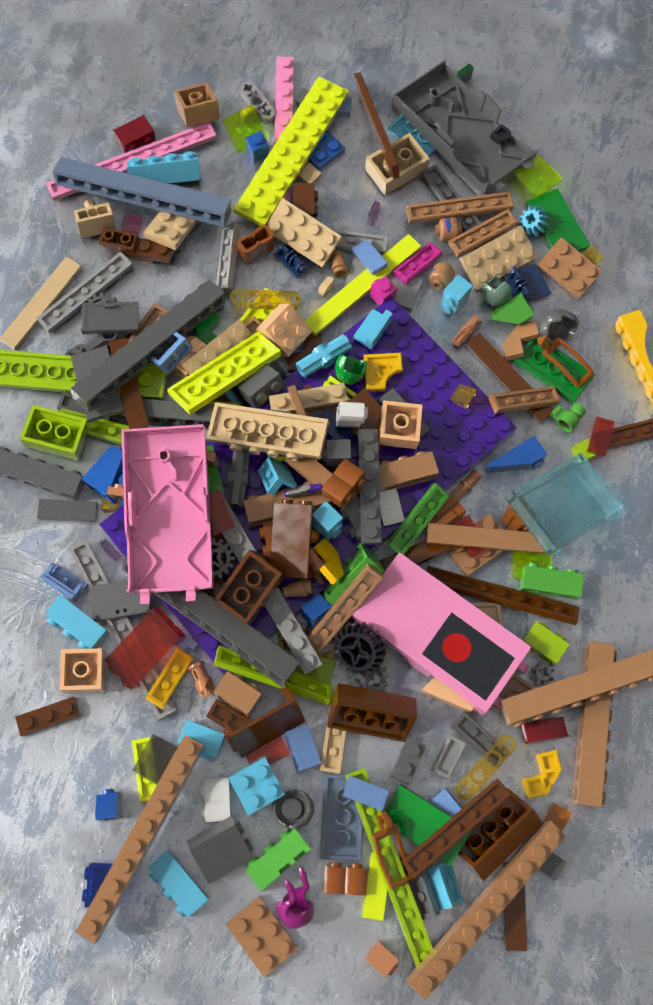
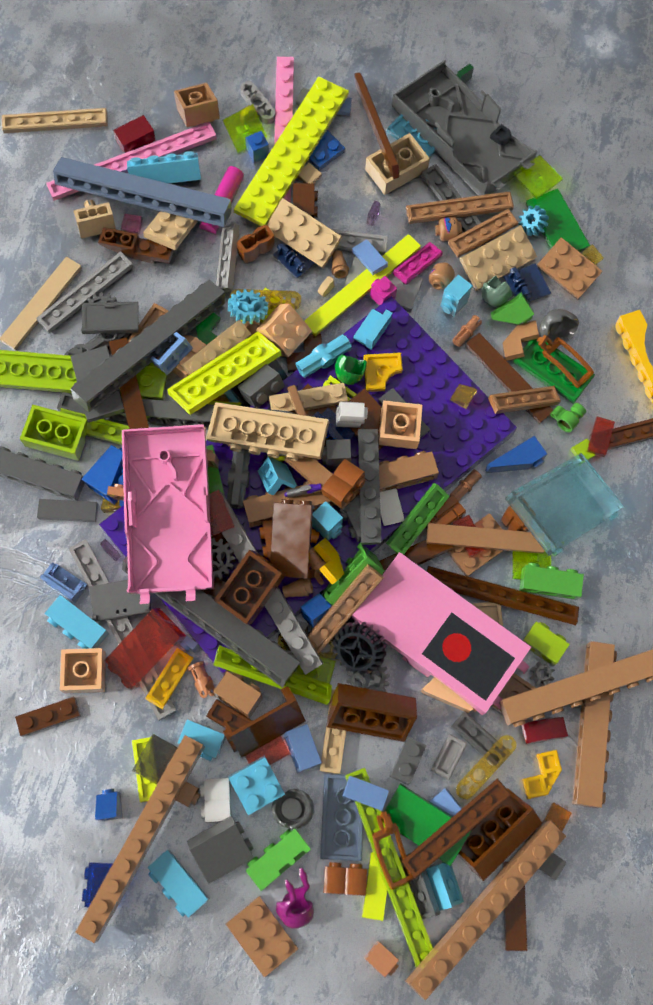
none -> tan tile [2,108,108,133]
none -> medium nougat brick [176,782,201,808]
none -> dark pink brick [199,166,244,234]
none -> medium azure gear [228,289,268,324]

